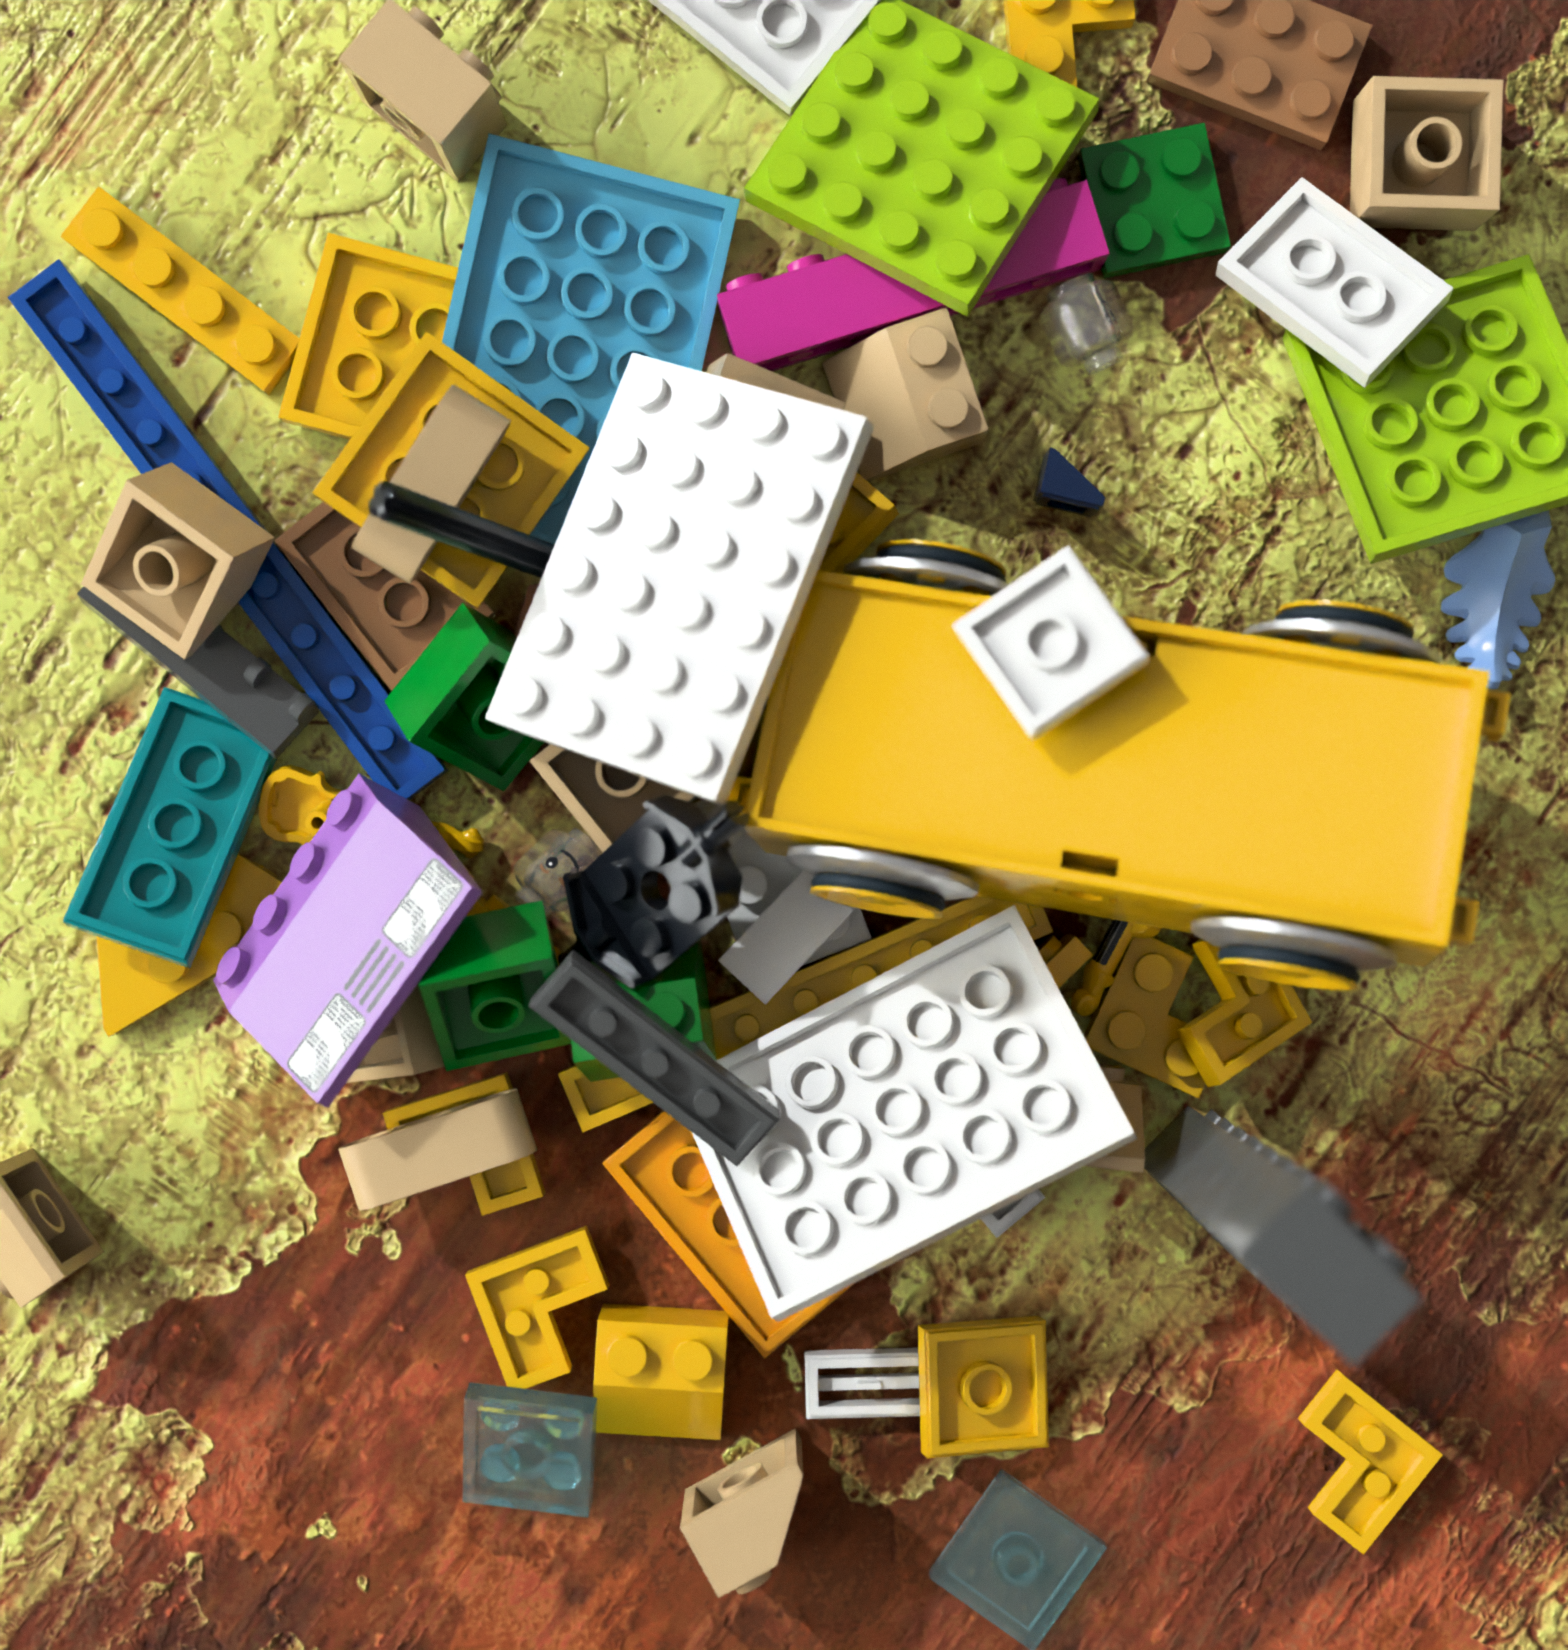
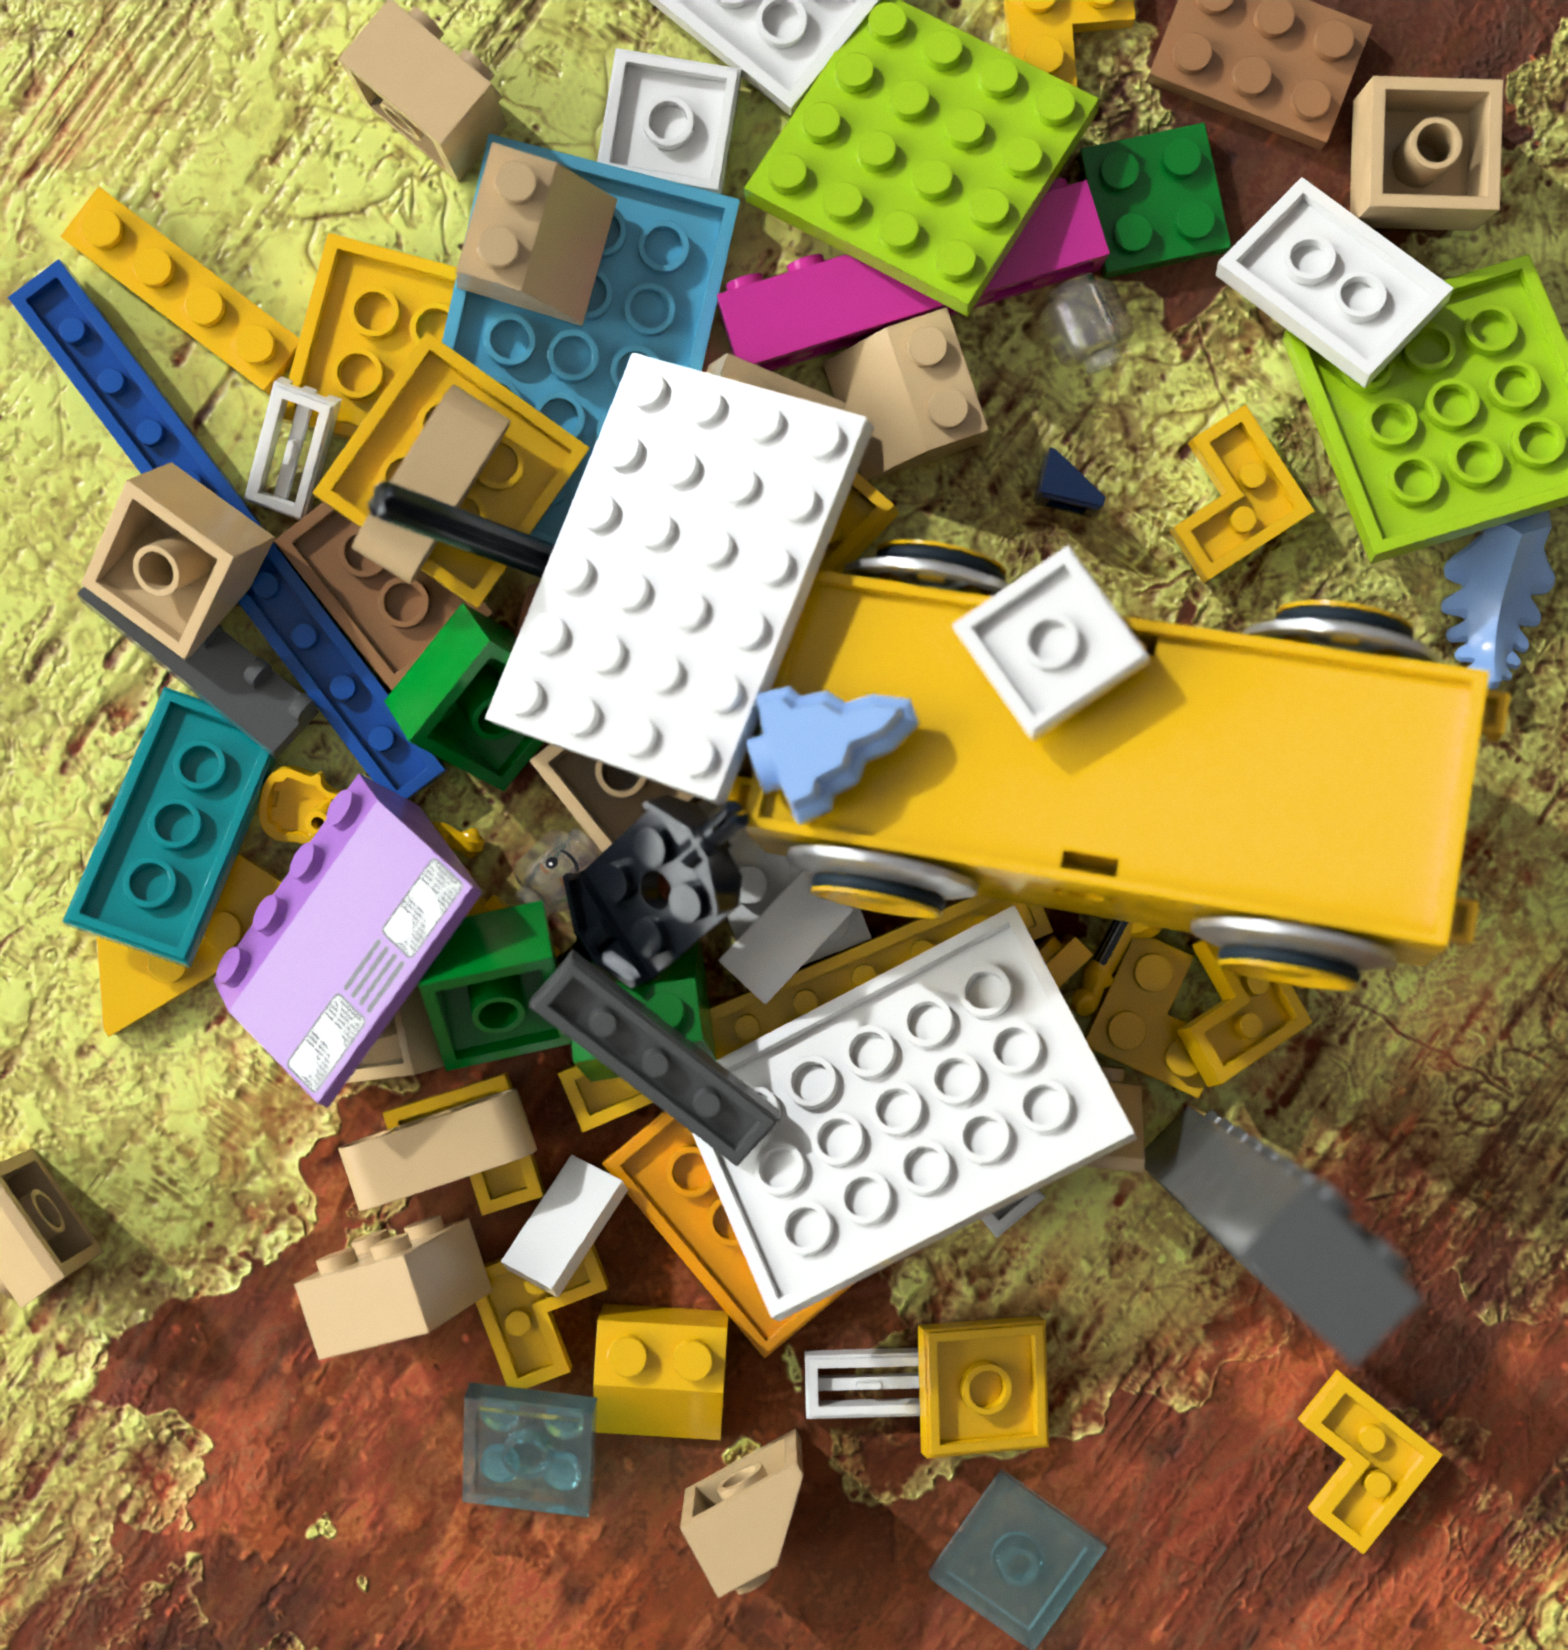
none -> white tile [244,376,342,520]
none -> tan brick [294,1215,492,1360]
none -> tan slope [456,142,618,326]
none -> white tile [501,1155,628,1297]
none -> white plate [597,48,742,195]
none -> light blue rock [747,686,919,826]
none -> yellow plate [1169,404,1315,583]

